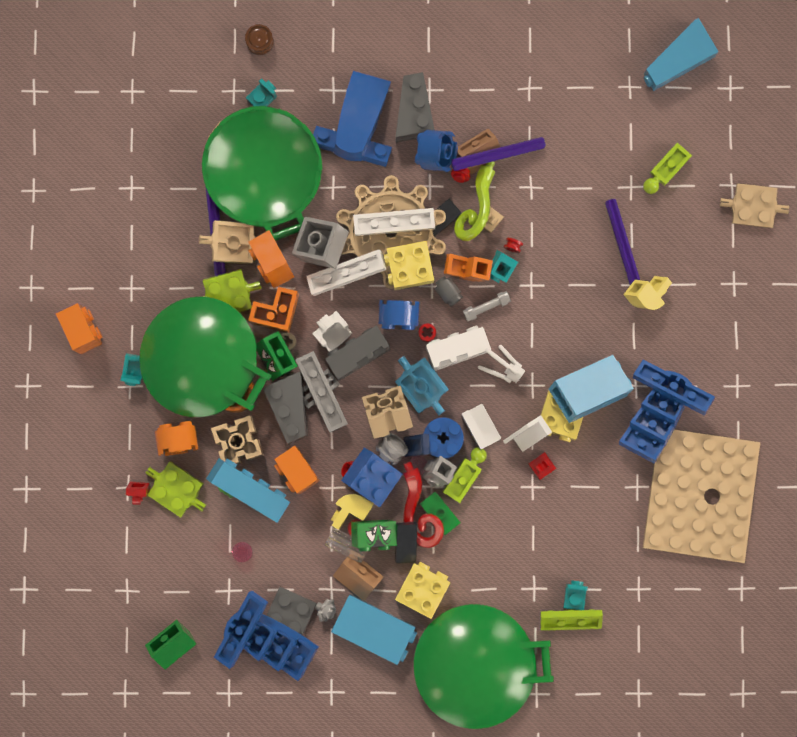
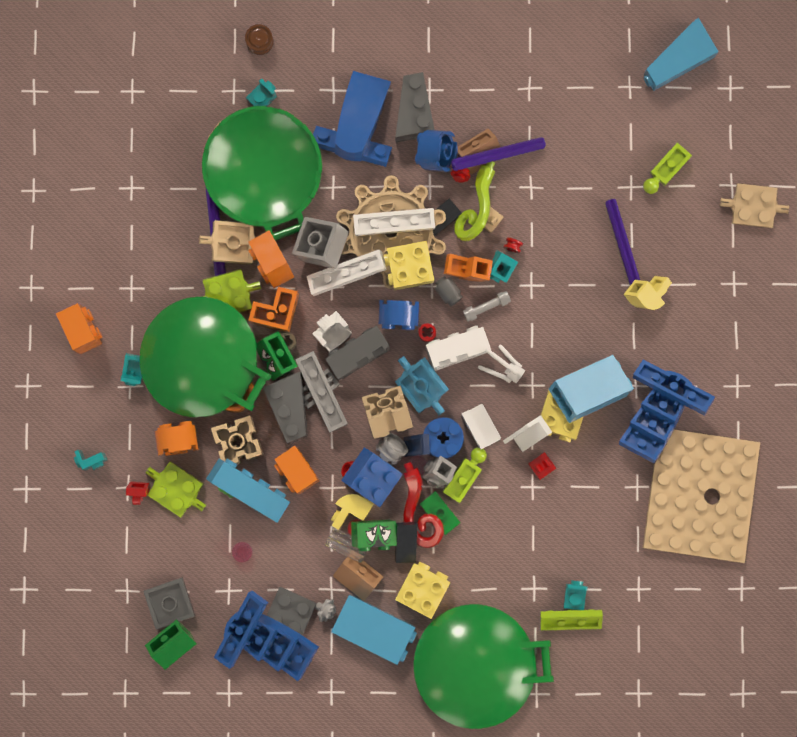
none -> teal bracket [74,450,108,470]
none -> dark grey plate [143,577,195,630]

